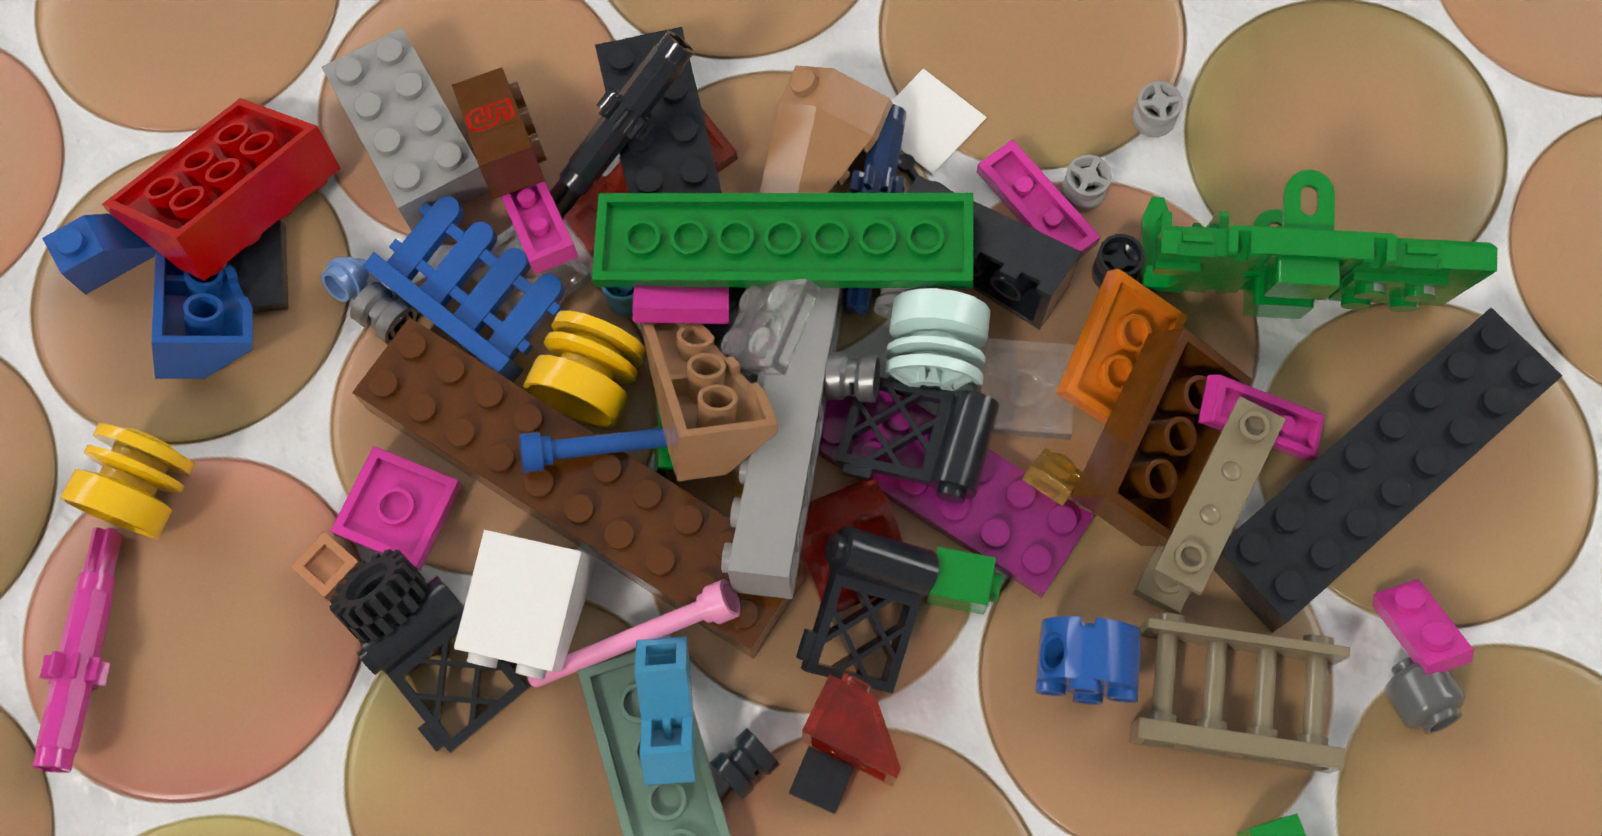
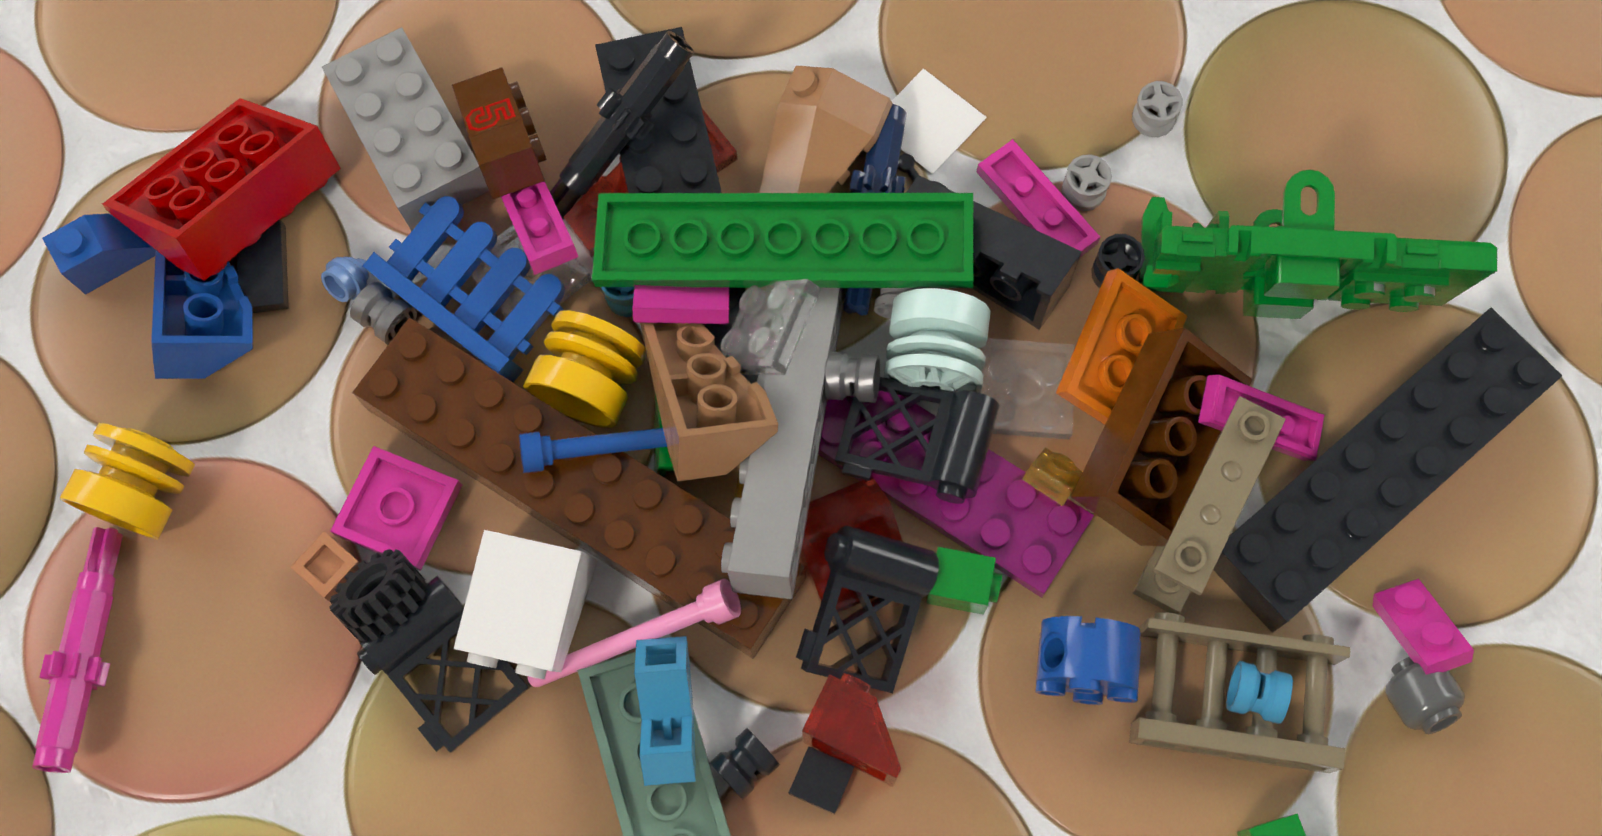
none -> dark azure wheel [1226,661,1293,724]

